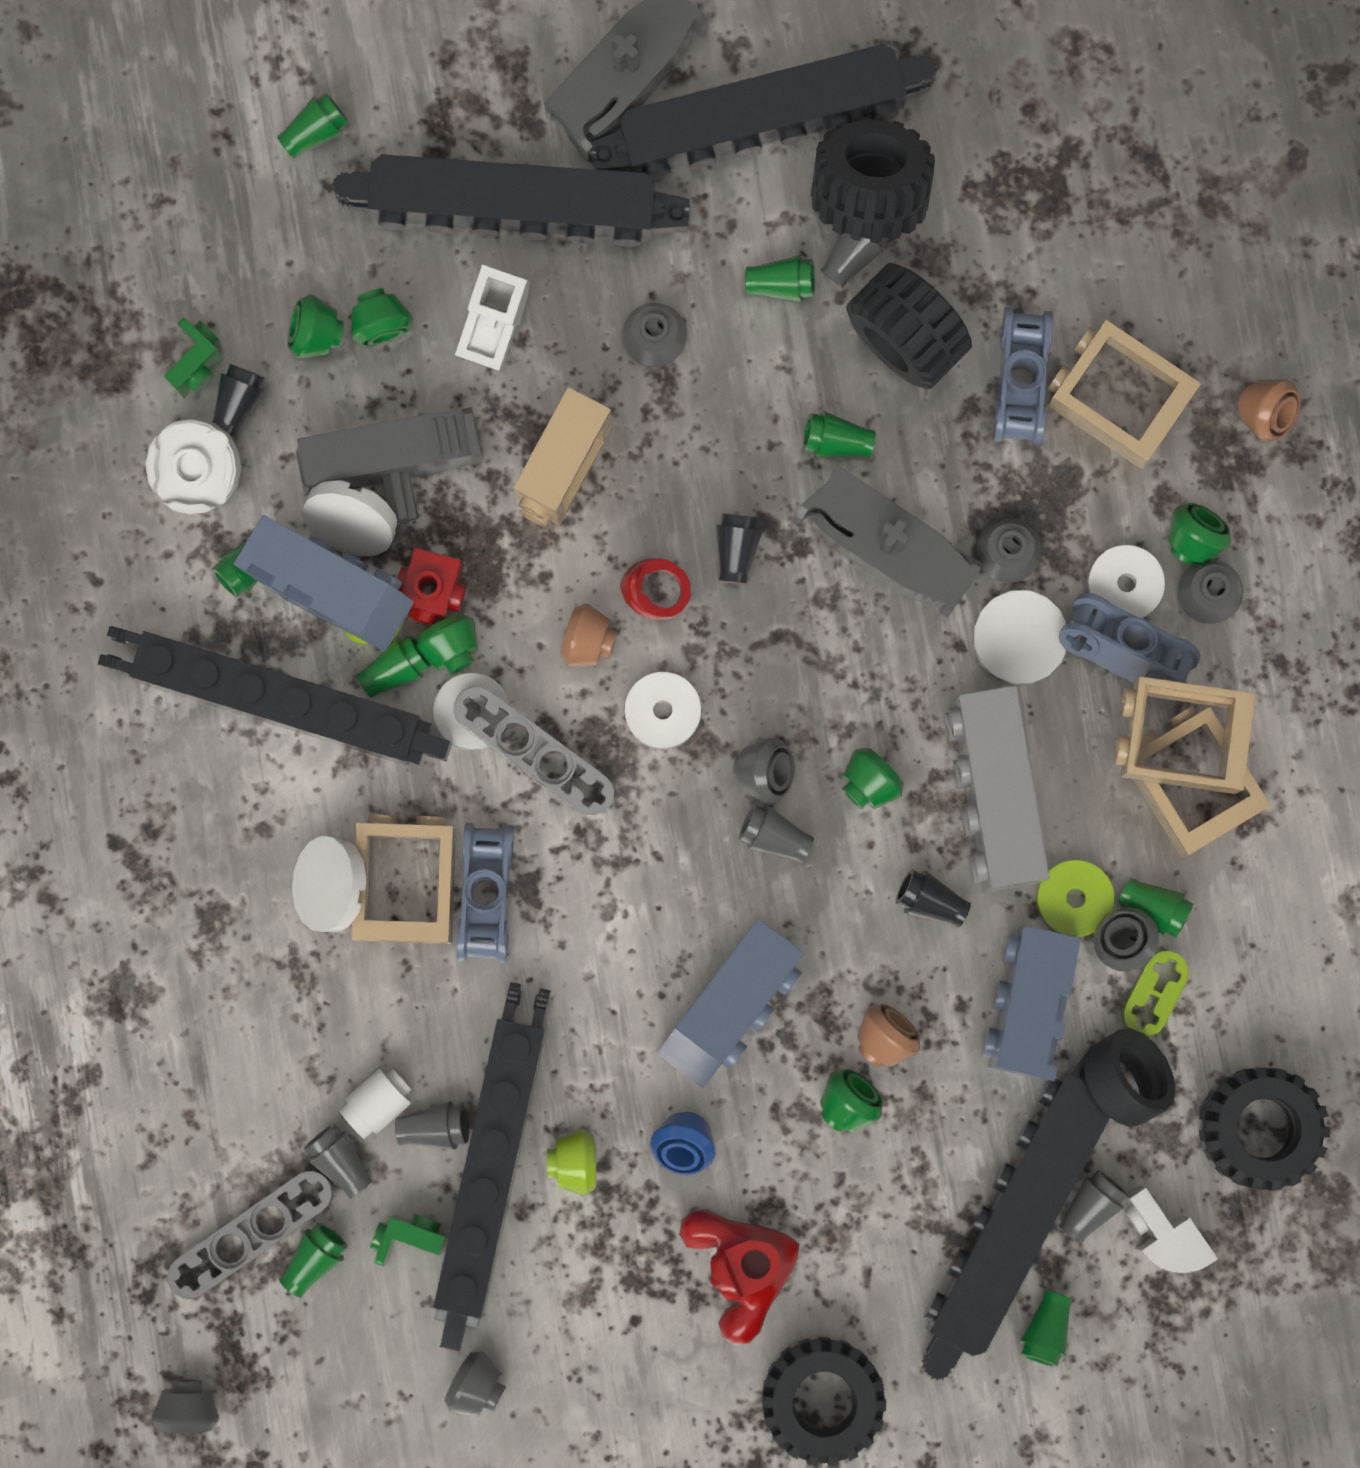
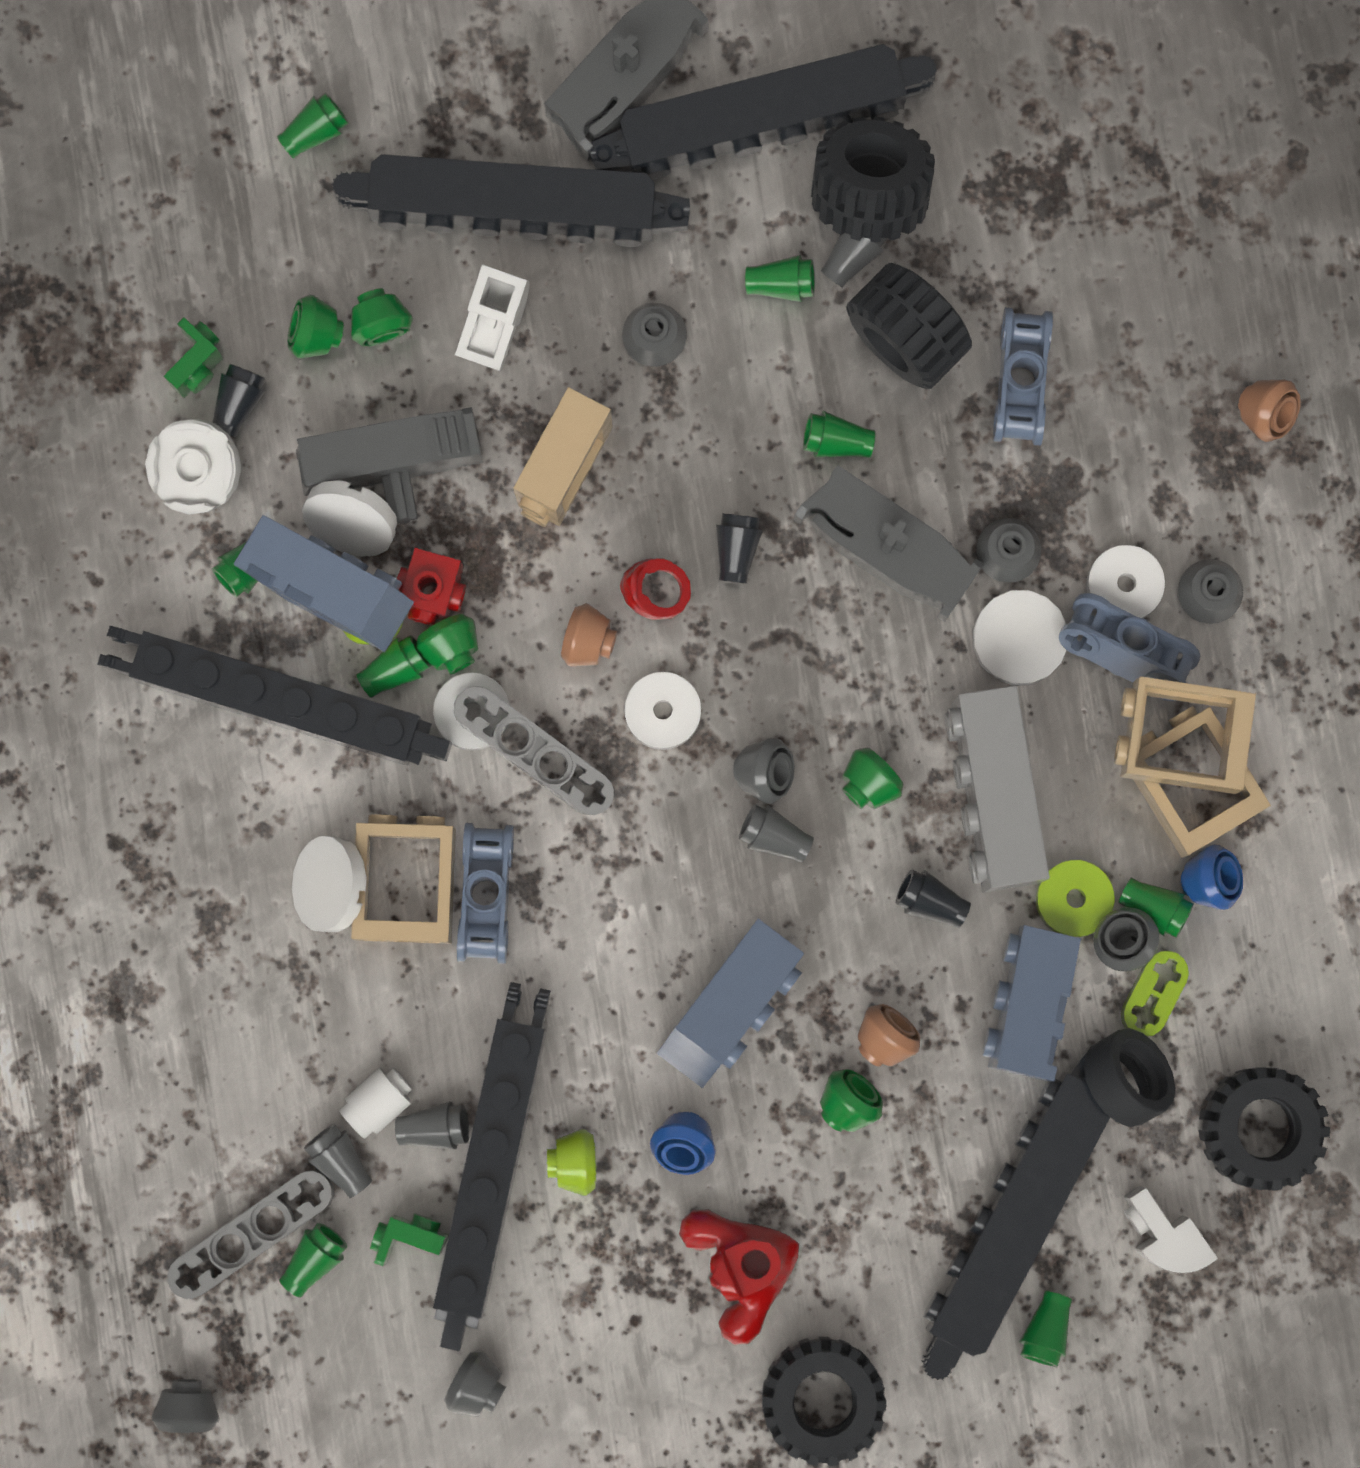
tan window [1048,320,1201,470] -> none
dark grey cone [1058,1170,1128,1244] -> none
green cone [1168,503,1231,565] -> none
none -> blue cone [1181,844,1243,910]

